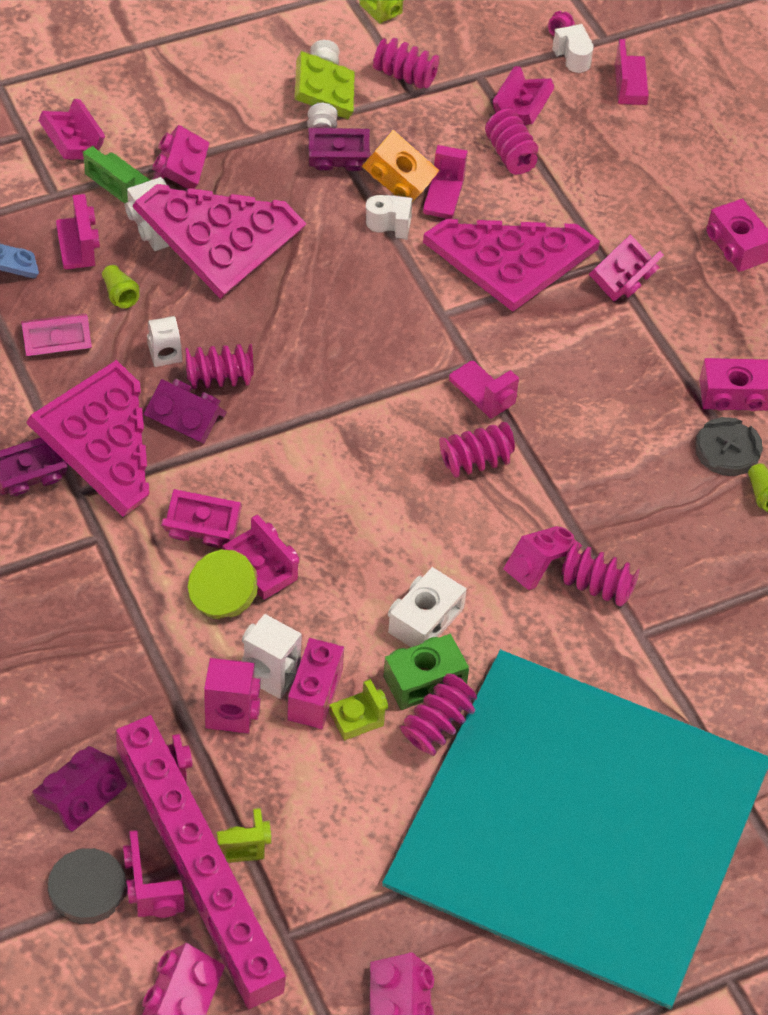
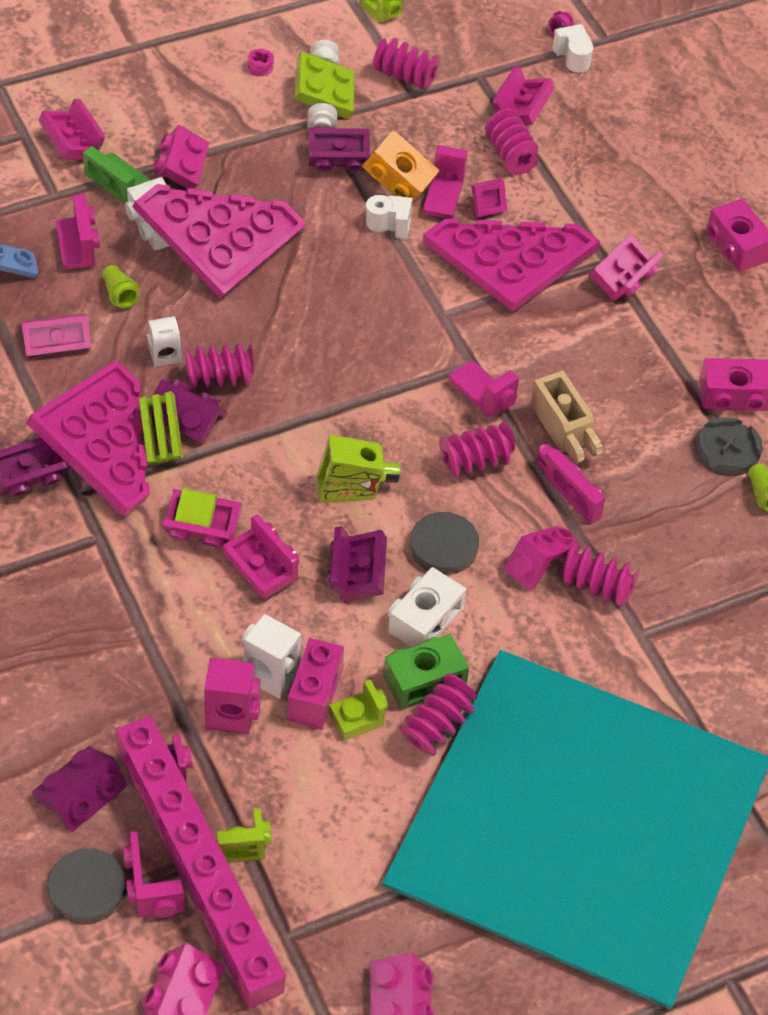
lime tile [187,549,258,619] -> none
dark pink panel [615,39,649,105] -> none
none -> lime tile [139,391,183,465]
none -> lime tile [175,488,218,528]
none -> dark pink bush [247,49,274,76]
none -> lime torso [317,435,400,502]
none -> magenta bracket [328,526,387,602]
none -> dark grey tile [410,512,479,574]
none -> dark pink tile [471,178,507,217]
none -> tan hinge [530,370,603,464]
none -> dark pink hinge [537,444,605,525]

